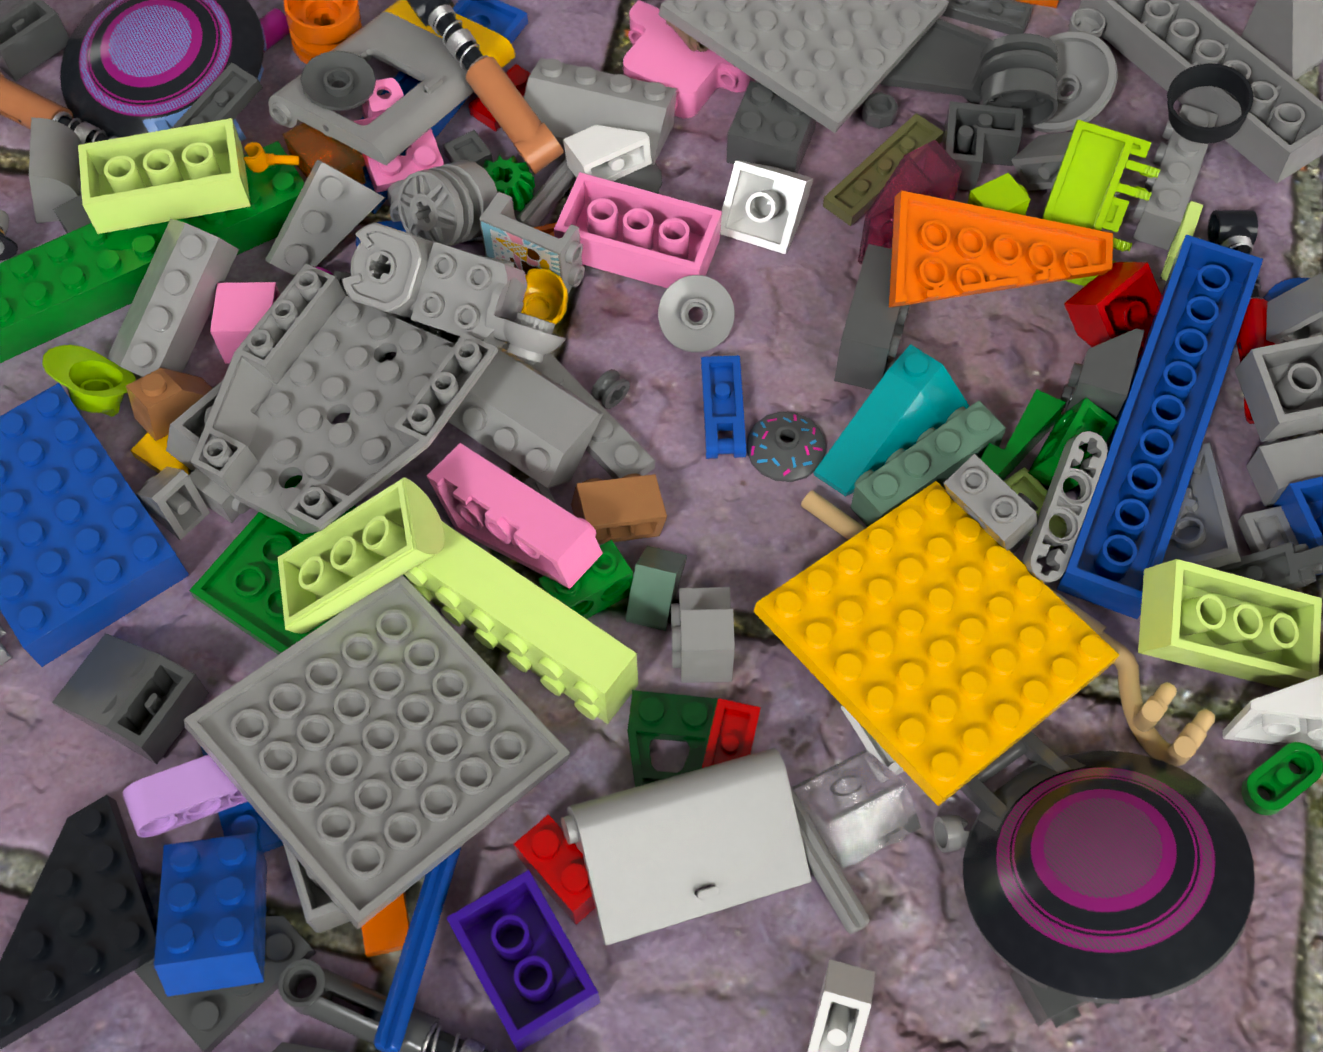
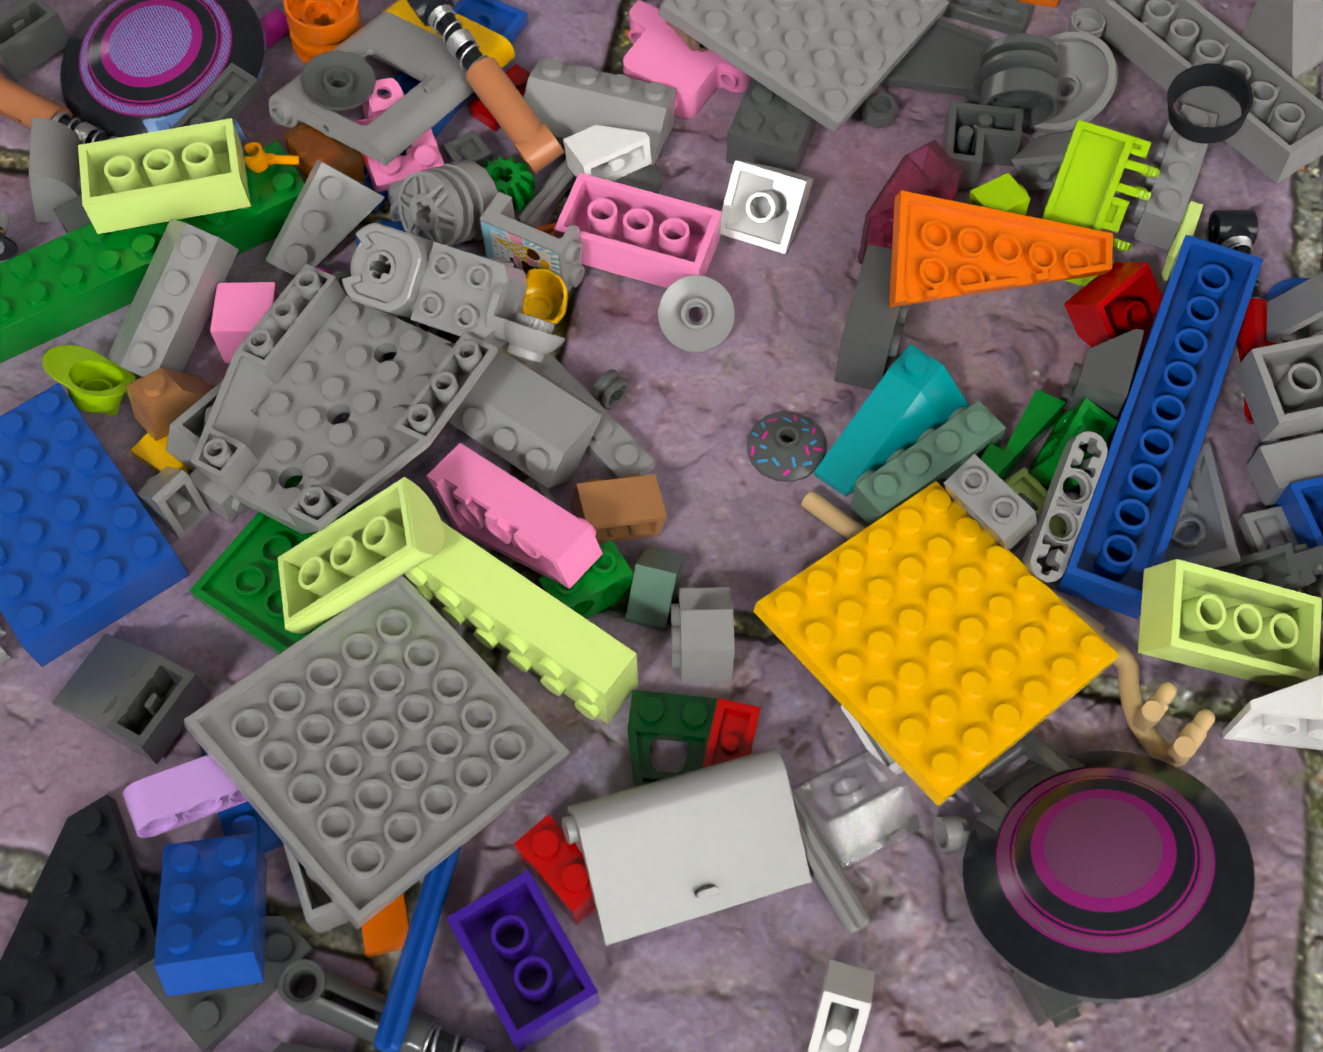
blue plate [701,355,746,459] -> none
olive plate [823,113,944,226] -> none
green plate [1241,742,1323,815] -> none

